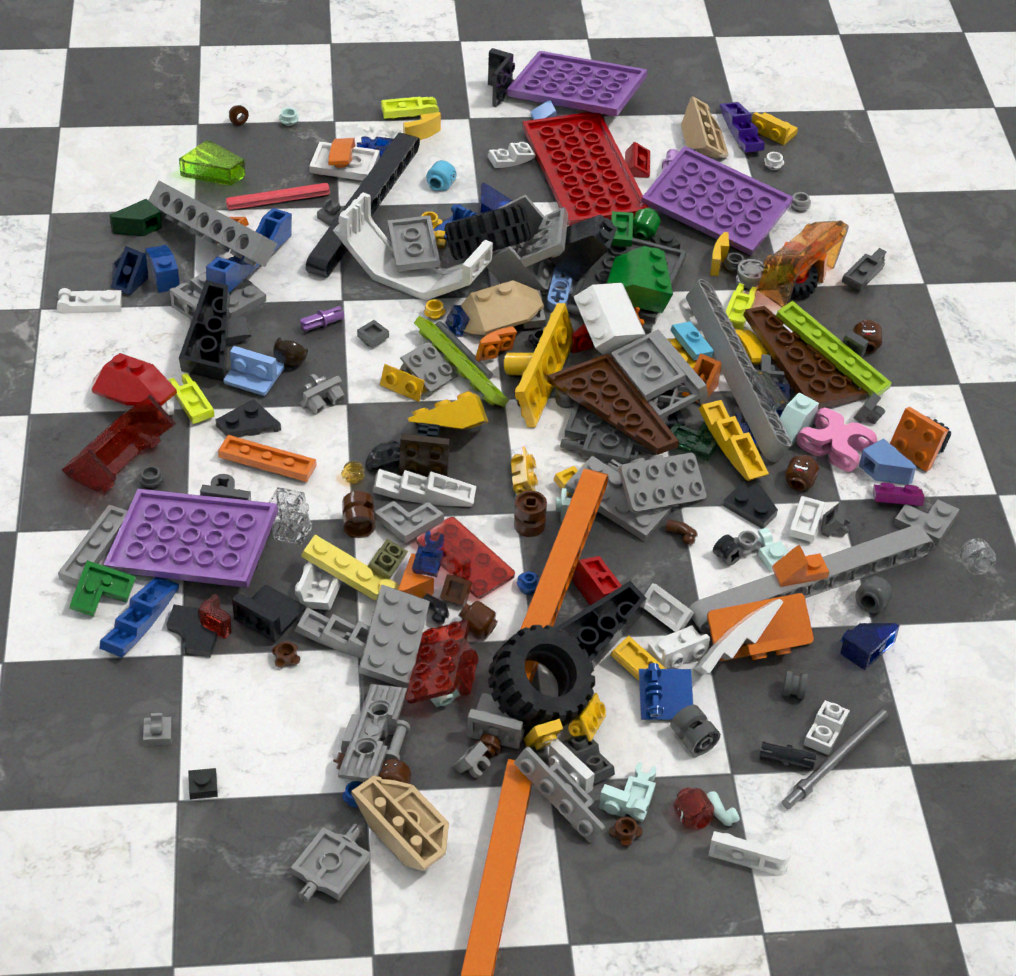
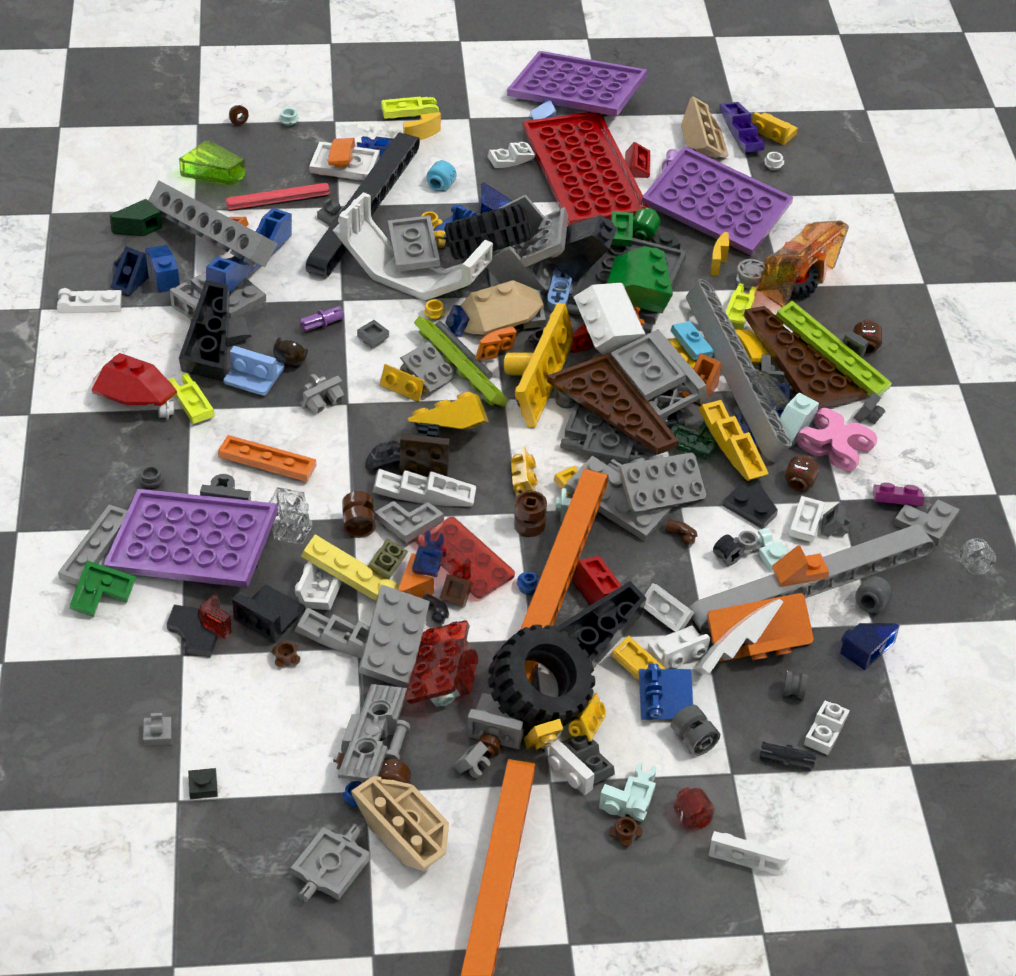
clear red windscreen [61,394,176,493] -> none
blue slope [99,577,179,658] -> none
black wing [215,399,281,438] -> none
clear yellow plate [341,461,365,483] -> none
reddish brown head [458,601,498,639] -> none
black bracket [488,48,515,107] -> none
light grey bracket [514,747,605,843] -> none
light aqua arm [705,791,740,826] -> none
dark grey plate [724,253,744,272] -> none
flat silver bar [782,708,888,809] -> none
light grey plate [791,192,811,211] -> none
dark grey hinge [842,248,887,291] -> none
medium blue slope [859,438,916,485] -> none
orange plate [890,406,951,472] -> none

